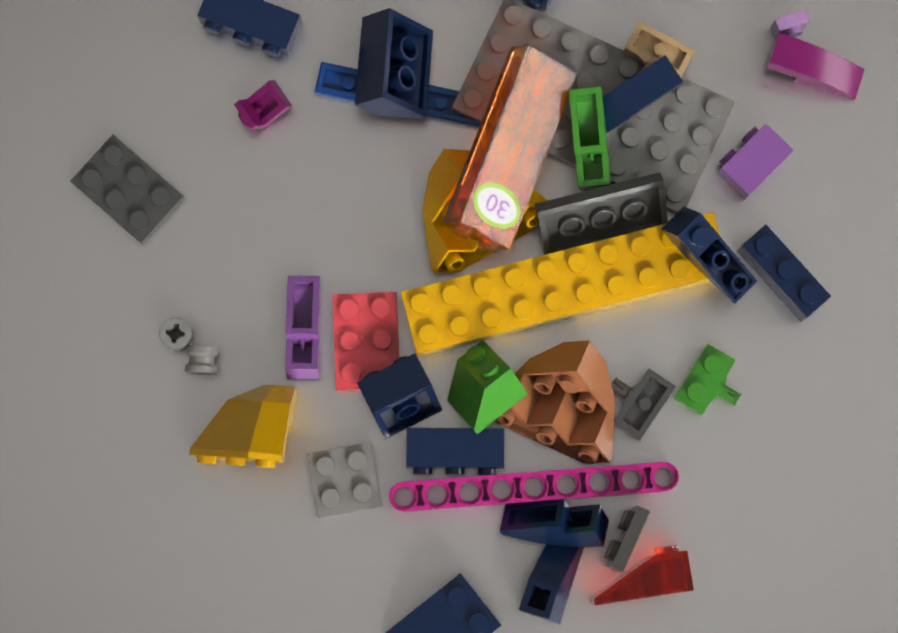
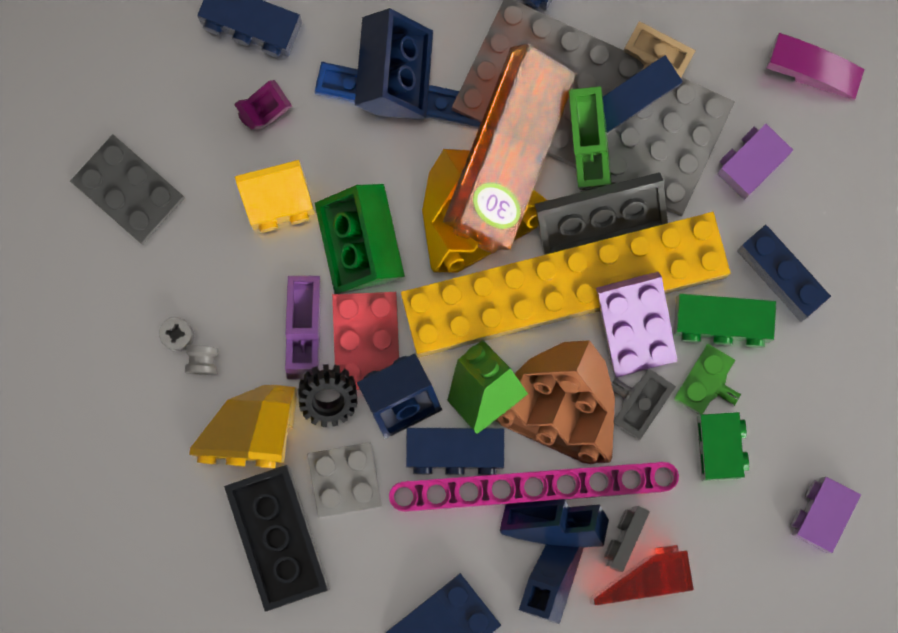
dark blue slope [661,206,757,304] -> none
lavender plate [770,9,809,39] -> none
none -> black brick [224,465,330,612]
none -> yellow slope [235,160,315,233]
none -> black tyre [298,364,358,427]
none -> green slope [315,184,405,294]
none -> plate [596,271,678,377]
none -> green brick [674,294,776,348]
none -> green brick [697,412,749,481]
none -> medium lavender brick [791,477,861,553]

